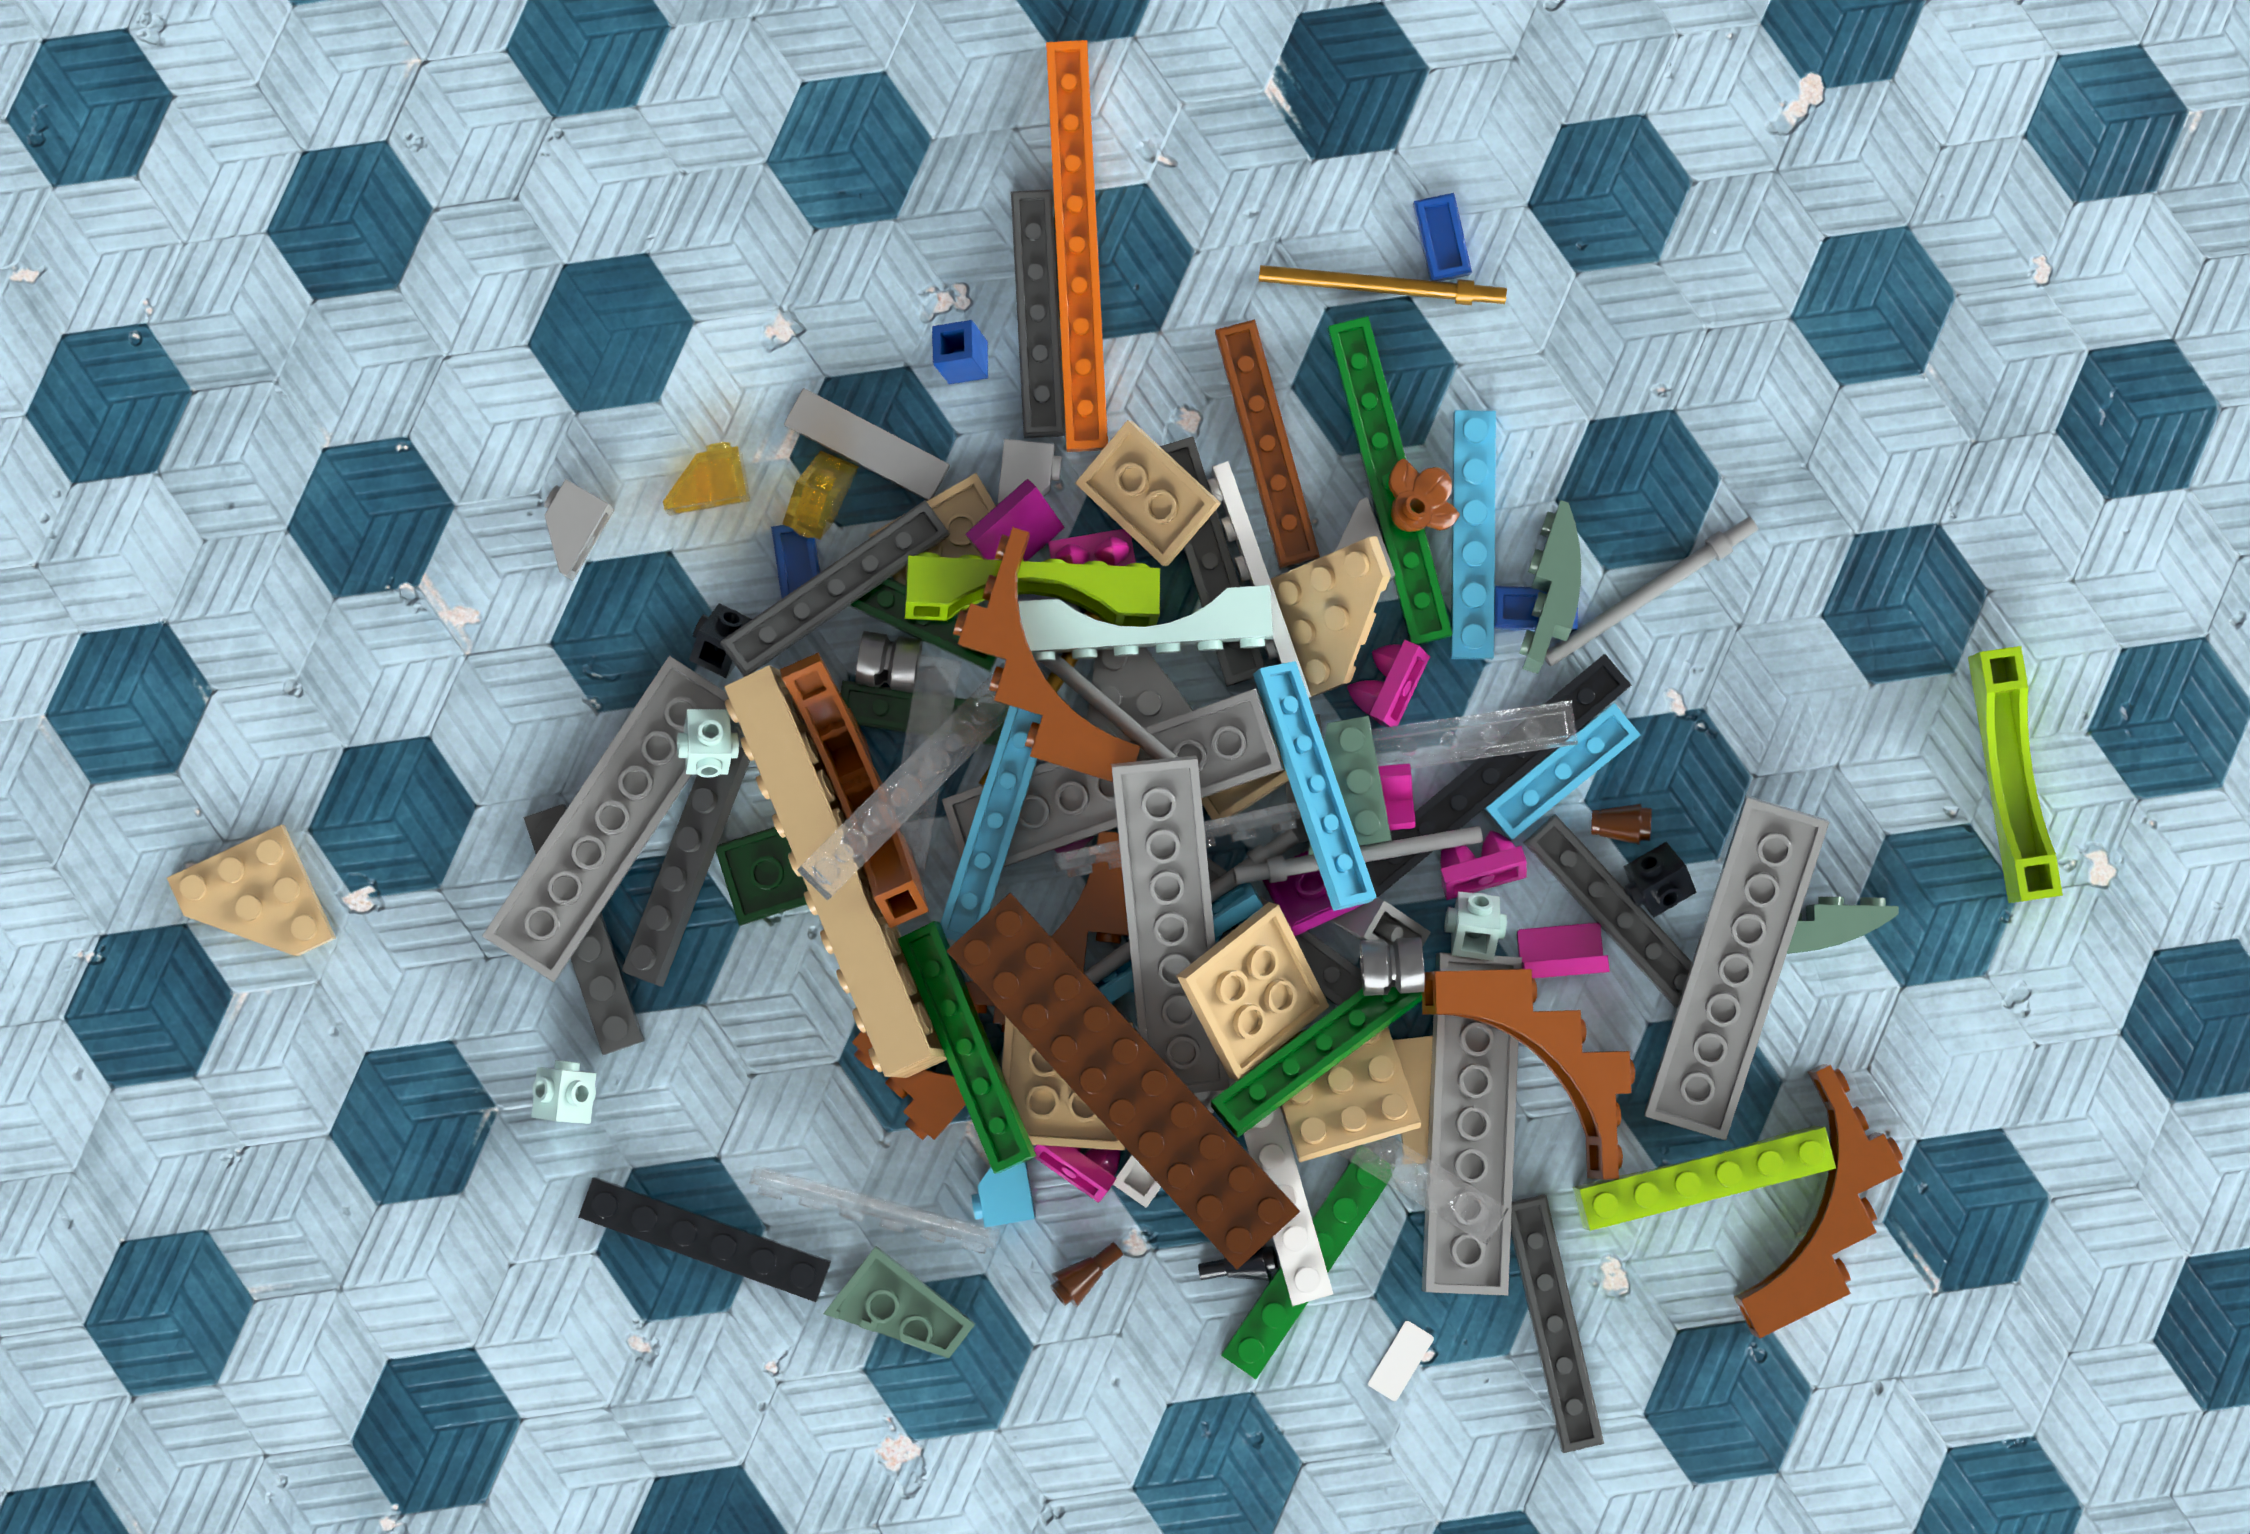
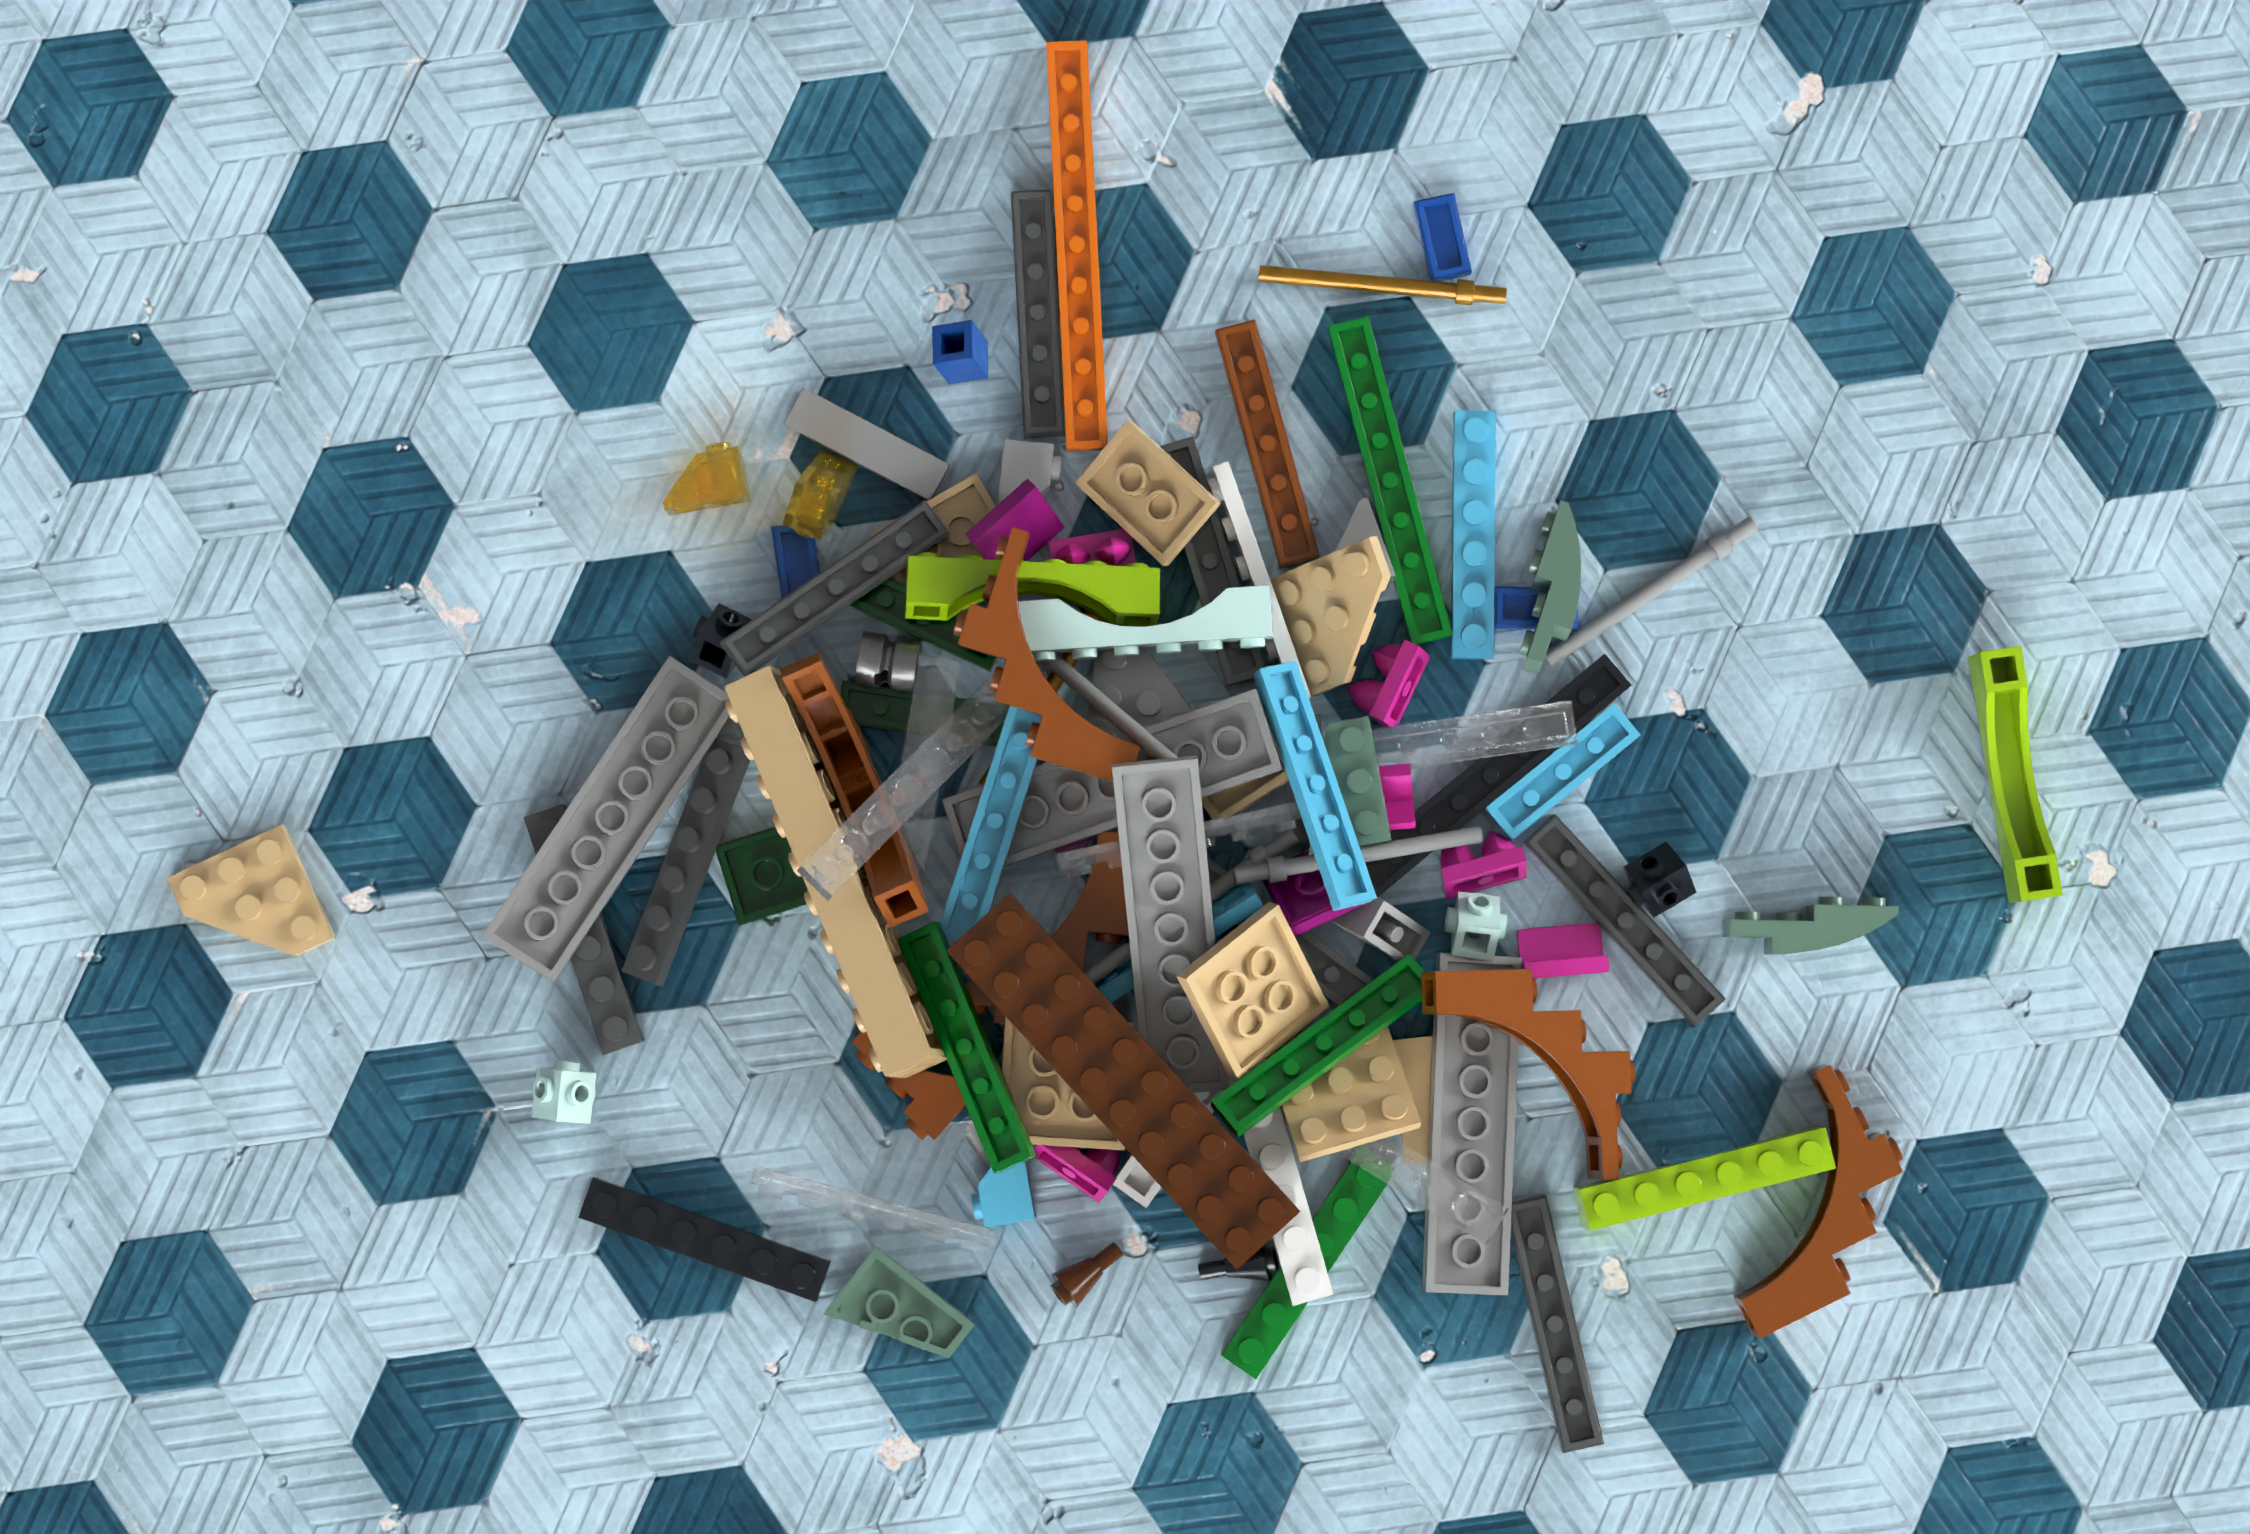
light grey slope [544,479,614,581] -> none
light aqua brick [677,709,739,777] -> none
flat silver wheel [1360,937,1425,996] -> none
white sticker [1368,1321,1434,1401] -> none
dark orange plate [1388,459,1460,532] -> none
reddish brown cone [1591,803,1652,845] -> none
light grey plate [1644,795,1829,1140] -> none

